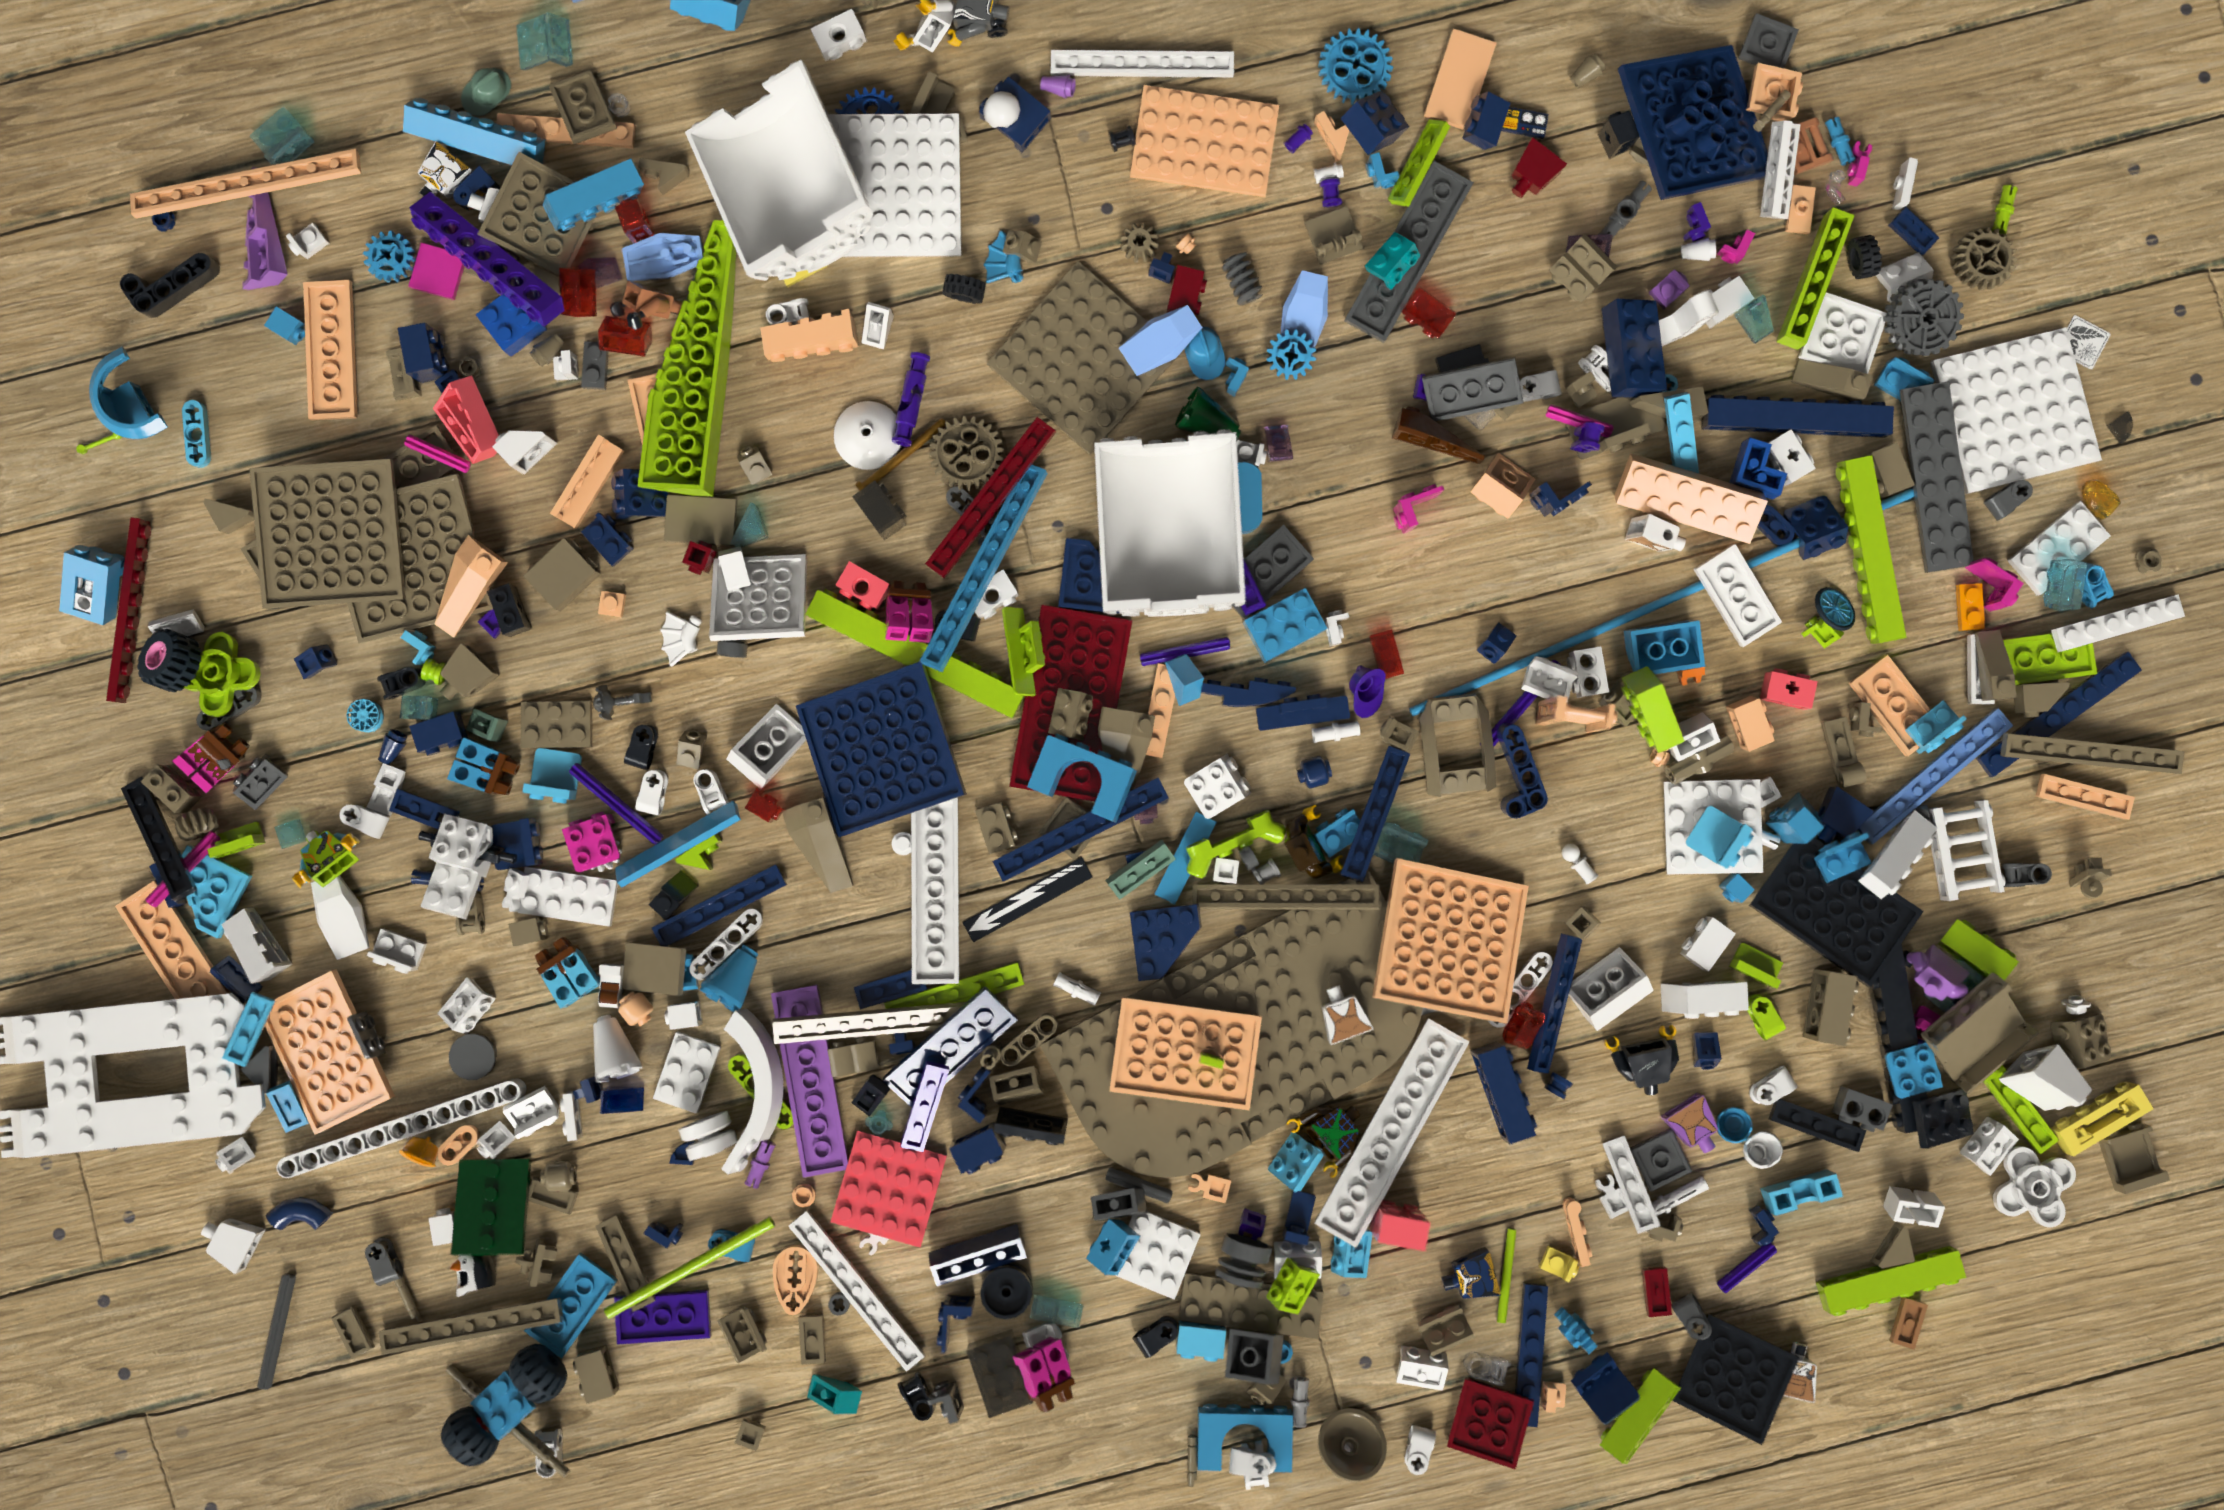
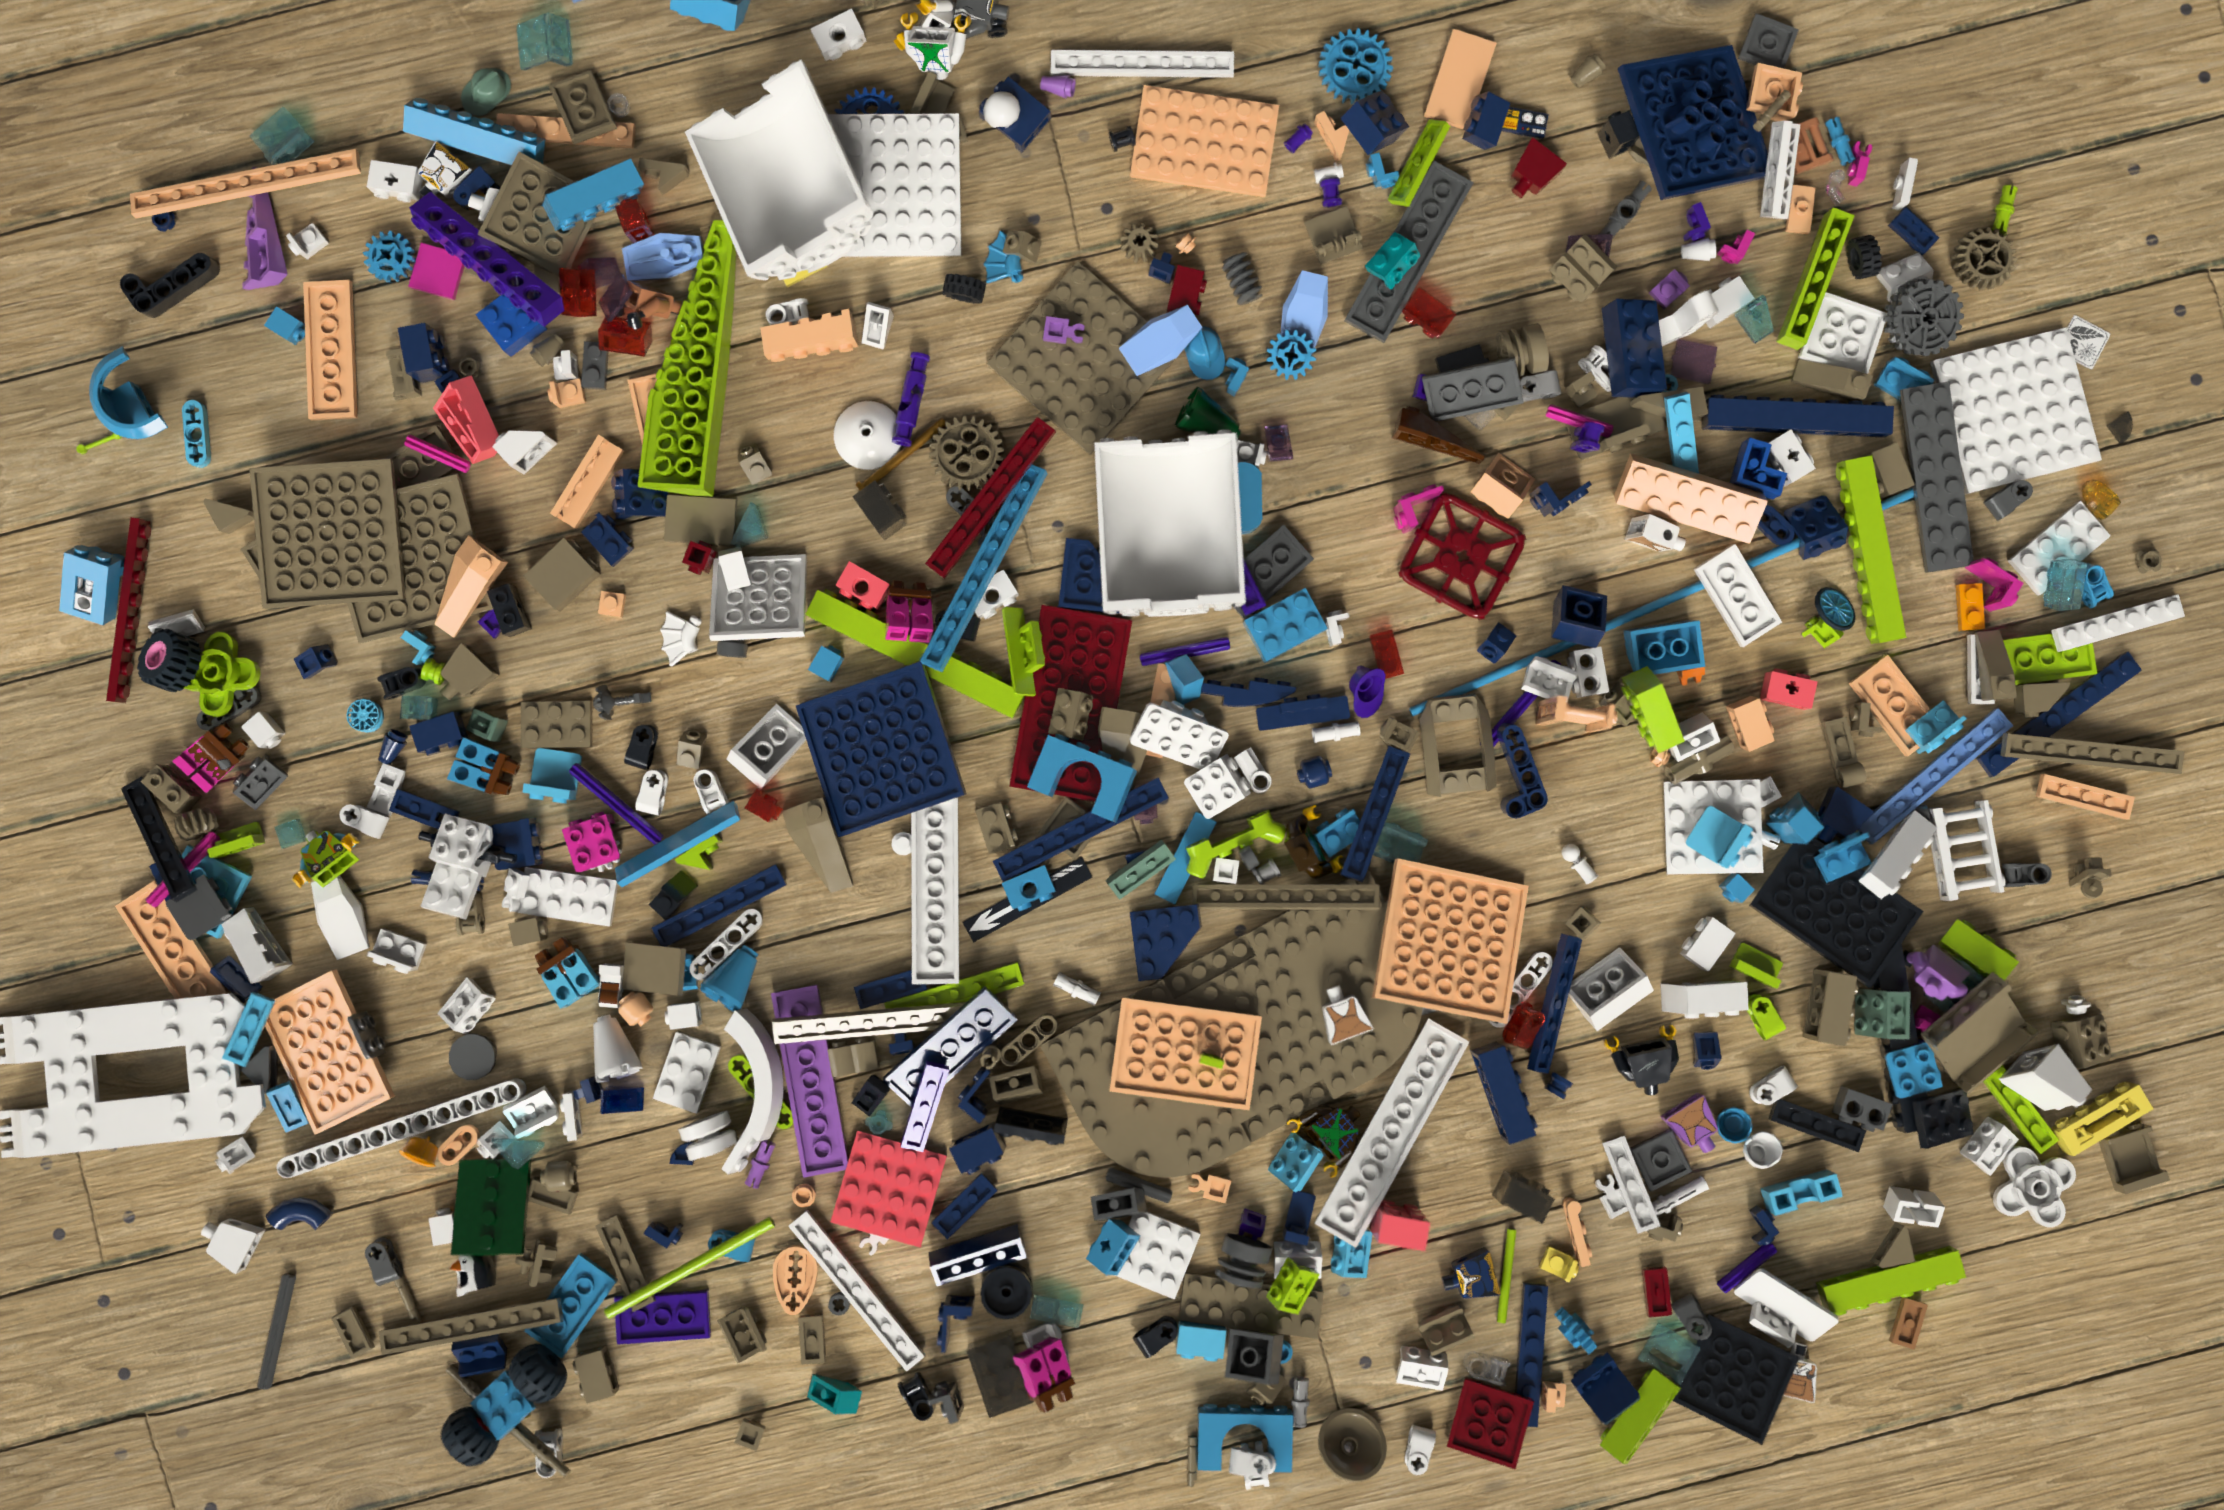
none -> dark grey bracket [166,875,233,940]
none -> white brick [241,711,286,749]
none -> white brick [367,160,423,202]
none -> dark blue bracket [451,1334,507,1377]
none -> clear light blue slope [492,1138,545,1169]
none -> light nougat bracket [547,378,586,408]
none -> piece [598,273,633,322]
none -> dark azure brick [808,645,844,682]
none -> white torso [900,12,971,80]
none -> dark blue plate [931,1173,998,1240]
none -> dark azure brick [1002,865,1056,912]
none -> medium lavender plate [1043,316,1085,344]
none -> white bracket [1130,700,1229,769]
none -> white piece [1234,747,1271,793]
none -> dark red plate [1398,492,1527,620]
none -> clear smoke brick [1492,1170,1555,1224]
none -> dark tan wheel [1497,323,1549,377]
none -> dark blue brick [1551,585,1607,648]
none -> clear light blue plate [1638,1322,1701,1385]
none -> piece [1670,339,1718,385]
none -> white bracket [1734,1268,1839,1348]
none -> sand green bracket [1854,988,1910,1039]

